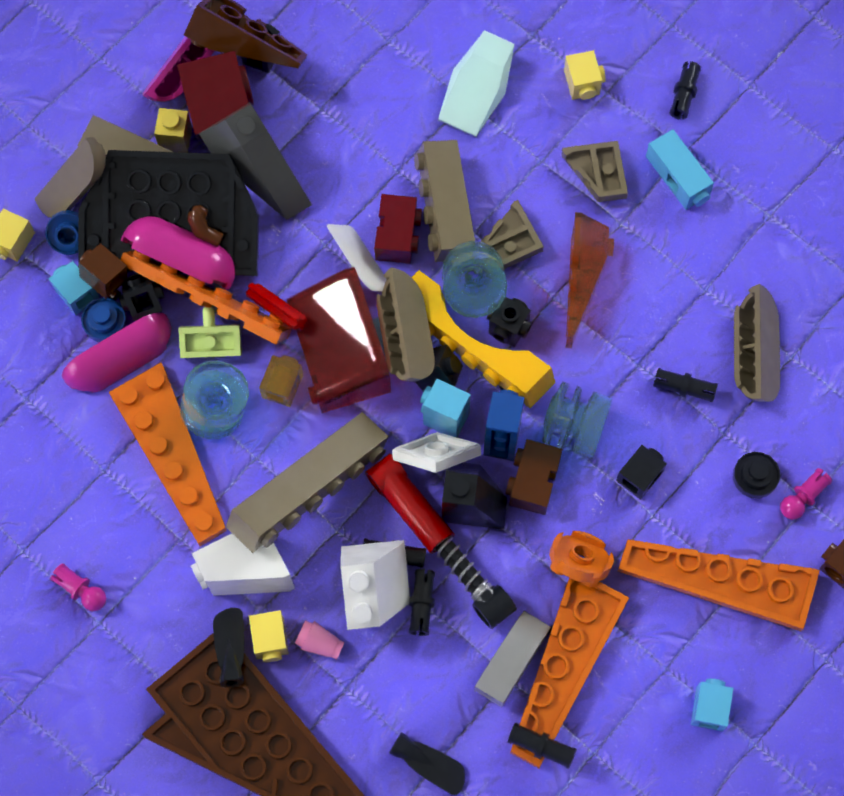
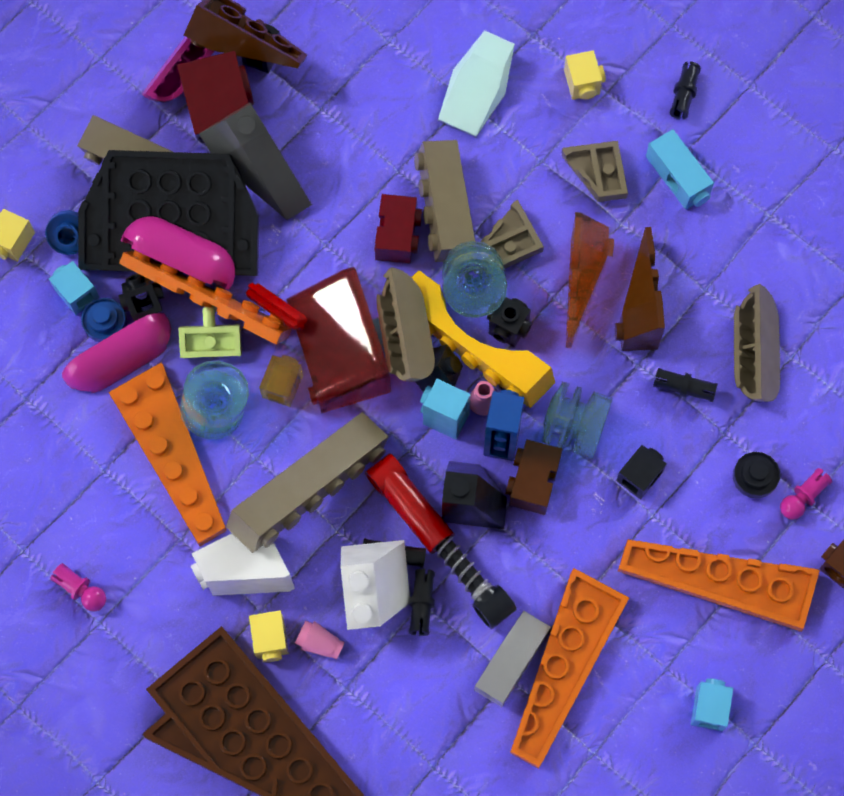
dark tan brick [35,137,106,218] -> none
reddish brown brick [79,243,127,301] -> none
light yellow brick [154,108,193,153] -> none
reddish brown arm [187,205,224,247] -> none
black piece [213,608,244,687] -> none
white sticker [327,224,387,292] -> none
black piece [389,732,465,795] -> none
white tile [392,432,481,473] -> none
black pin [507,723,577,769] -> none
orange plate [549,531,614,587] -> none
none -> bright pink cone [470,381,495,416]
none -> reddish brown wedge [615,227,665,351]

